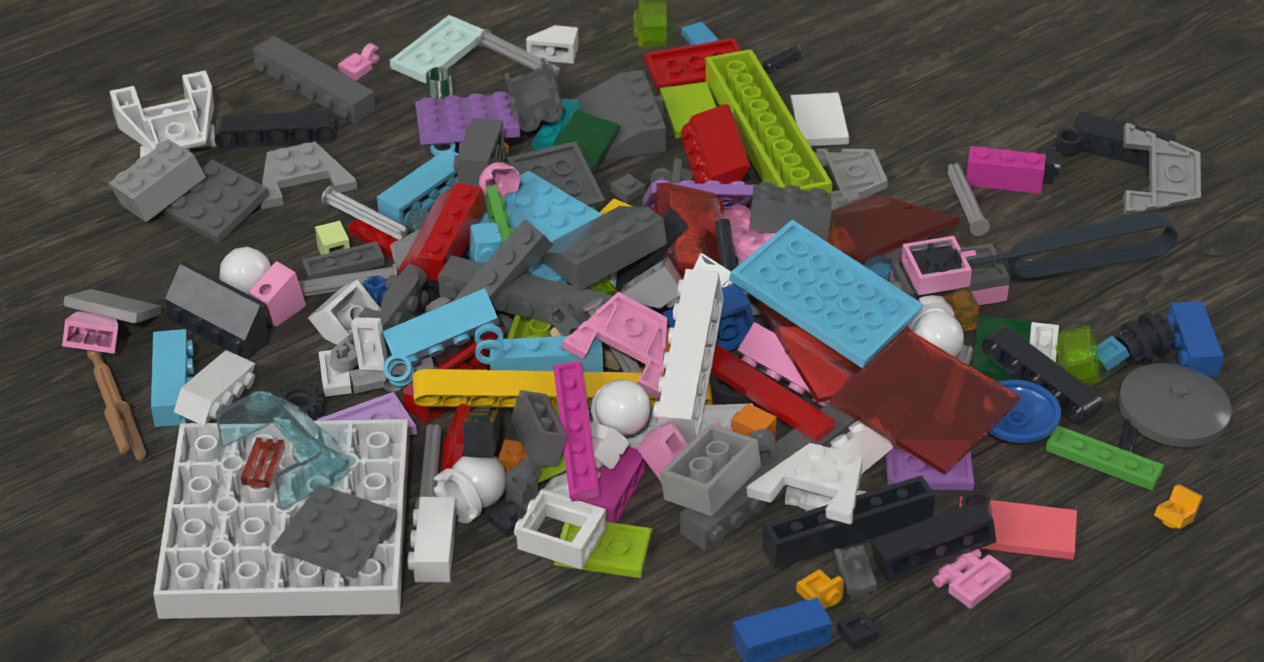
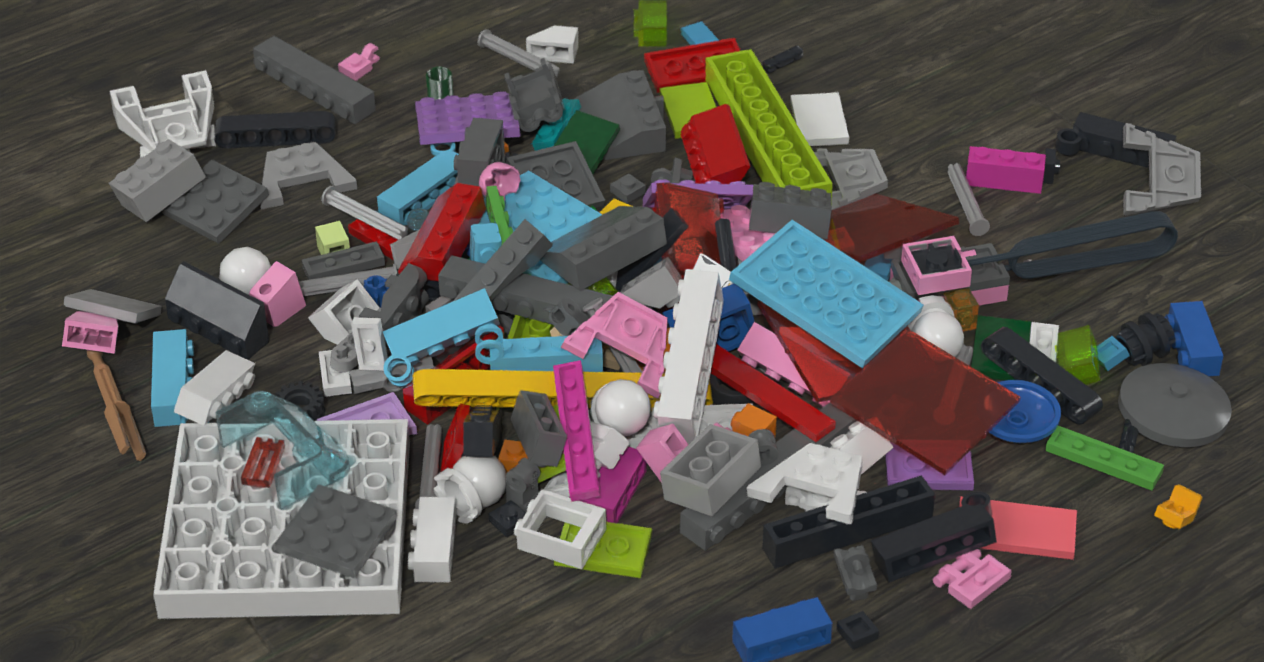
light aqua plate [390,15,483,84] -> none
light orange bracket [796,569,844,609] -> none

